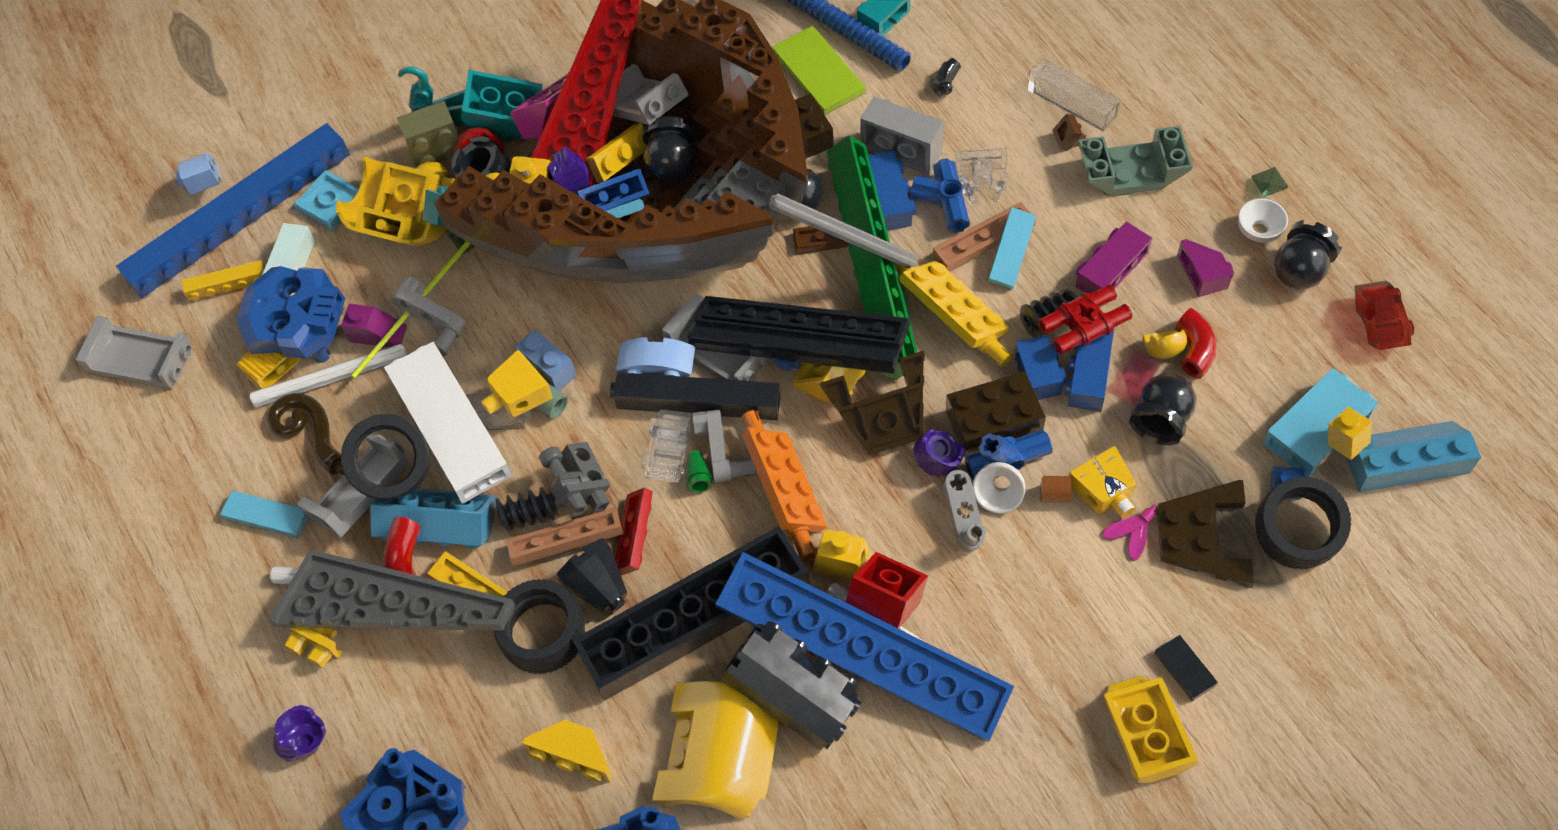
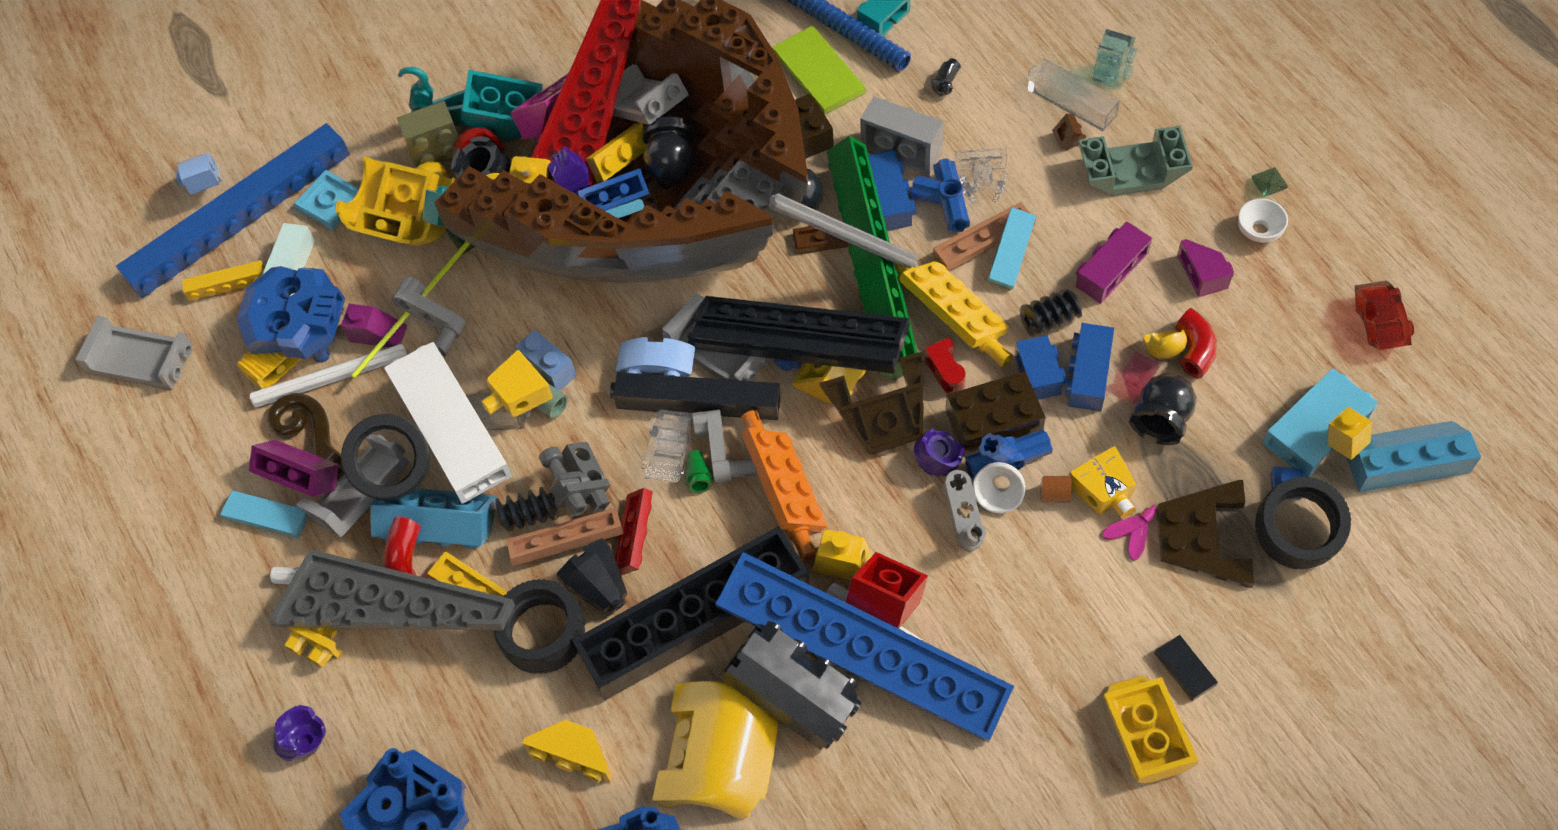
red pin [1038,284,1133,355] -> none
black tile [1274,220,1342,290] -> none
none -> magenta brick [249,440,339,497]
none -> red leg [925,337,966,394]
none -> clear light blue brick [1092,29,1137,89]

